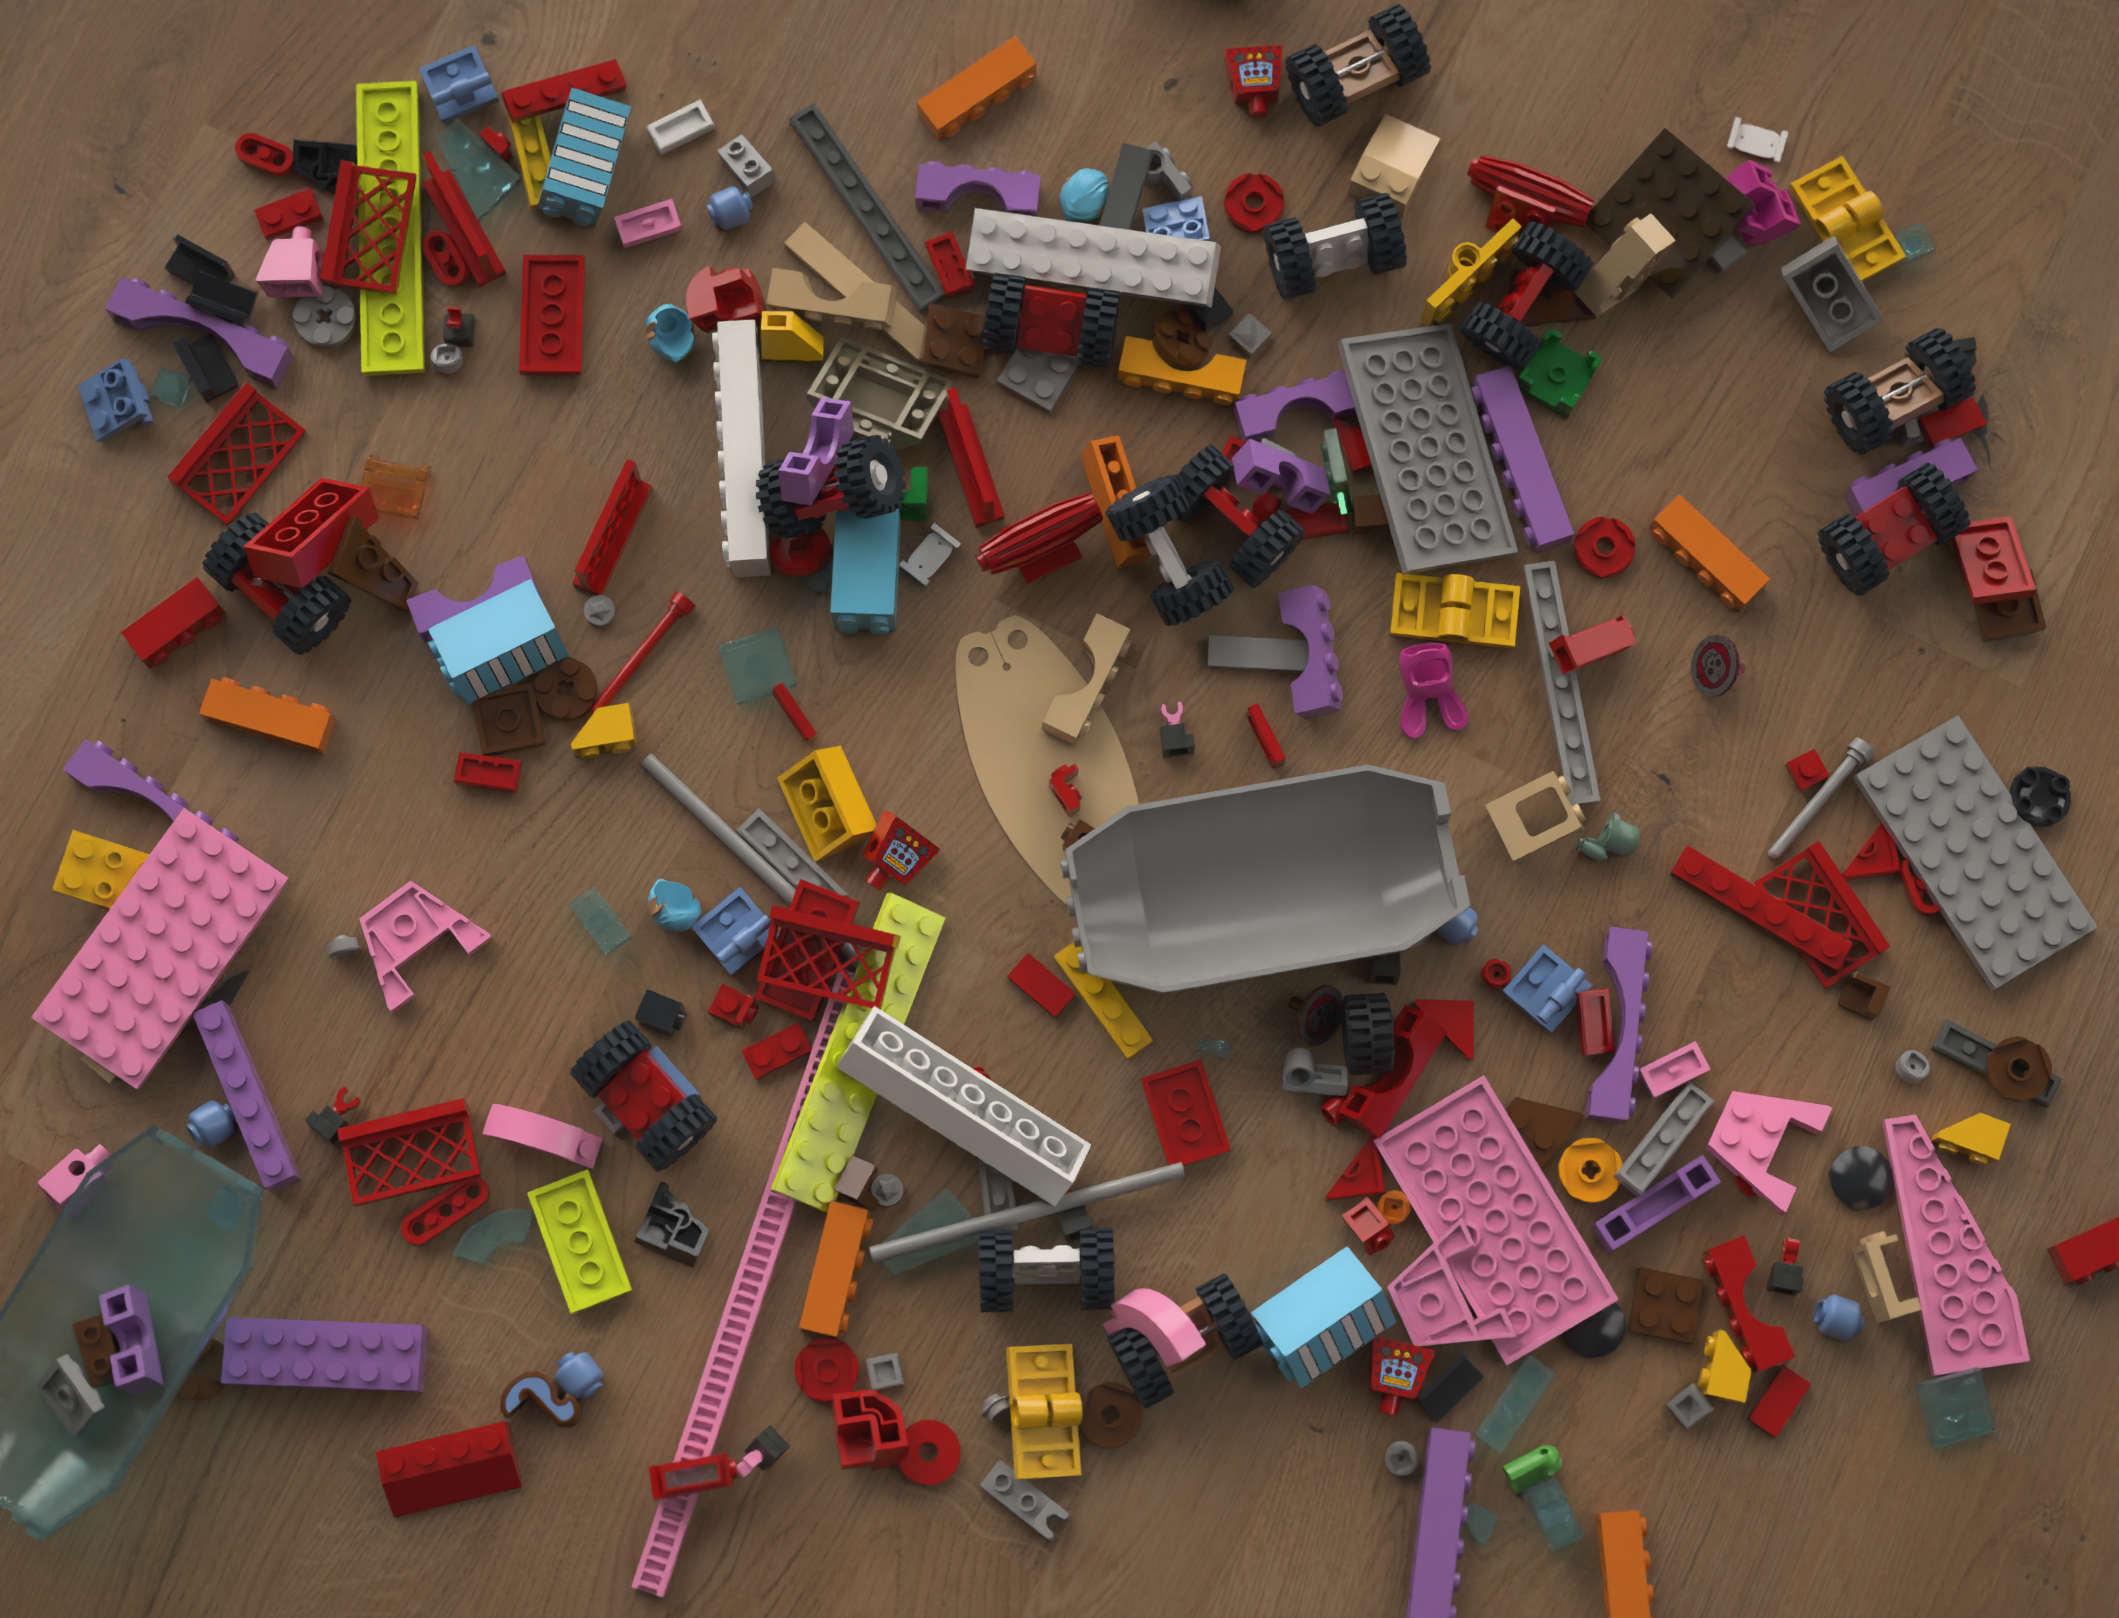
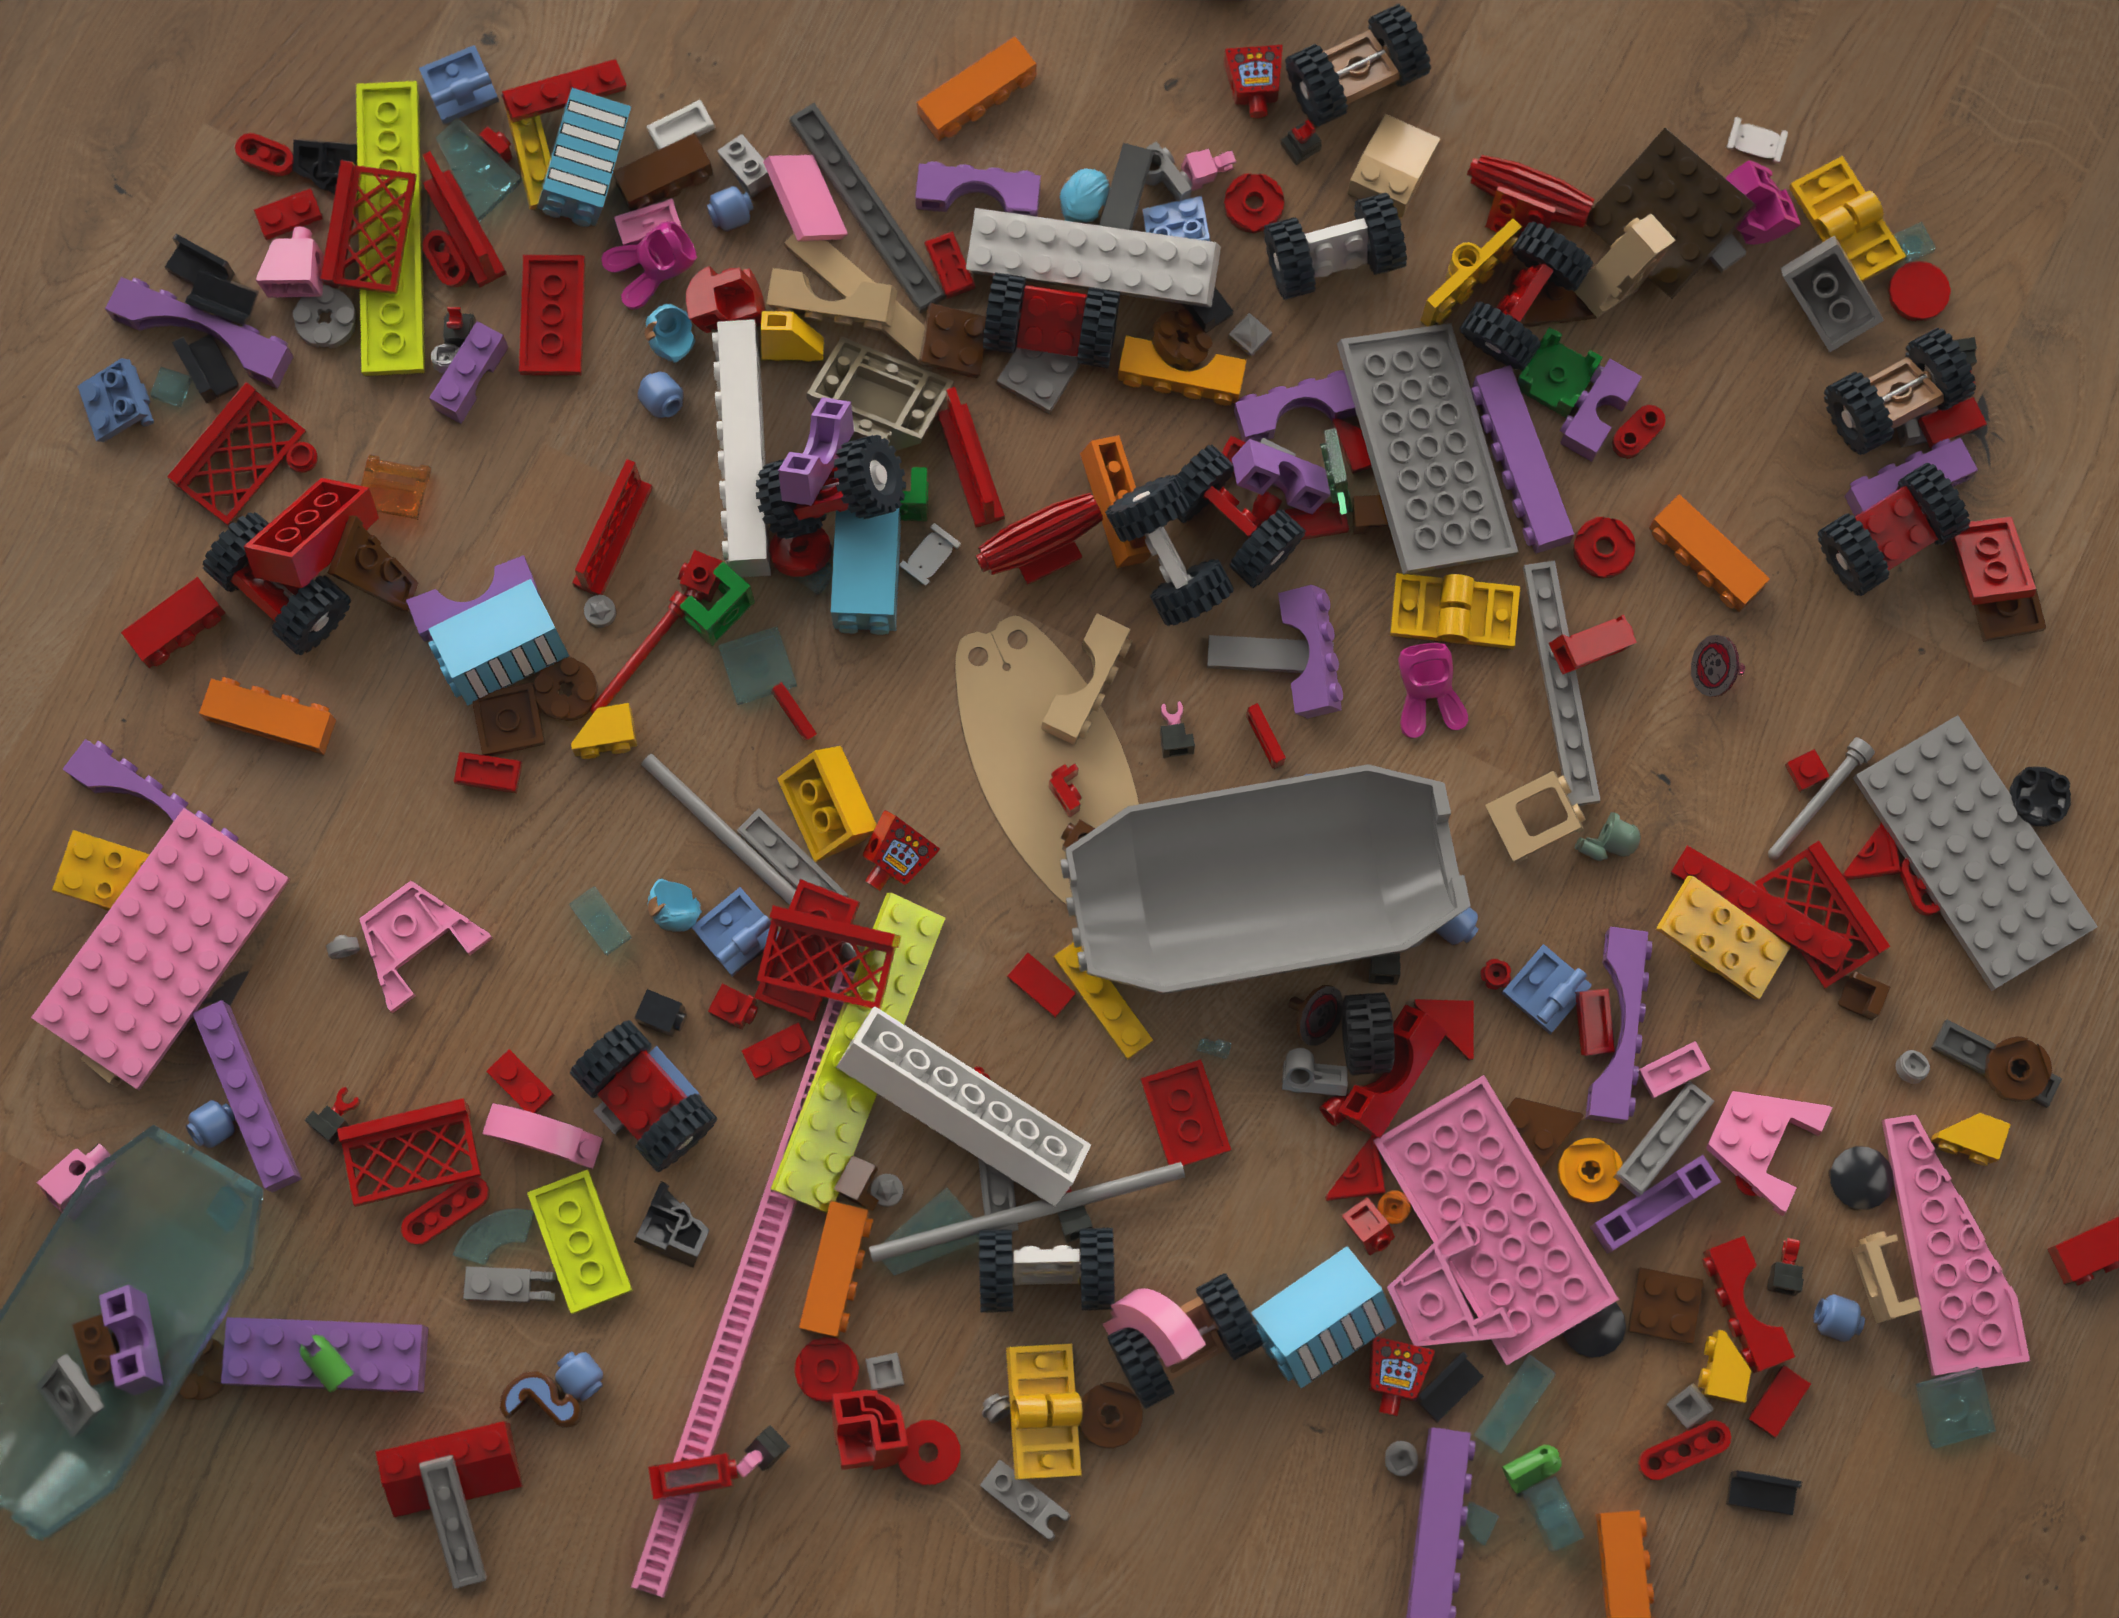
none -> red plate [286,442,318,473]
none -> bright green piece [300,1335,355,1393]
none -> light grey tile [419,1455,486,1589]
none -> medium lavender arch [429,321,508,424]
none -> light grey hinge [463,1266,556,1303]
none -> red plate [486,1049,554,1114]
none -> dark pink piece [601,222,697,310]
none -> reddish brown brick [613,133,713,211]
none -> medium blue head [637,372,684,418]
none -> red brick [678,550,723,603]
none -> green panel [680,562,755,646]
none -> bright pink tile [763,155,848,241]
none -> bright pink piece [1181,149,1236,191]
none -> pearl dark grey piece [1281,119,1322,165]
none -> medium lavender arch [1560,359,1642,462]
none -> red plate [1612,405,1666,459]
none -> red plate [1638,1420,1731,1480]
none -> yellow plate [1656,876,1791,999]
none -> black panel [1726,1470,1802,1515]
none -> red tile [1888,261,1951,322]

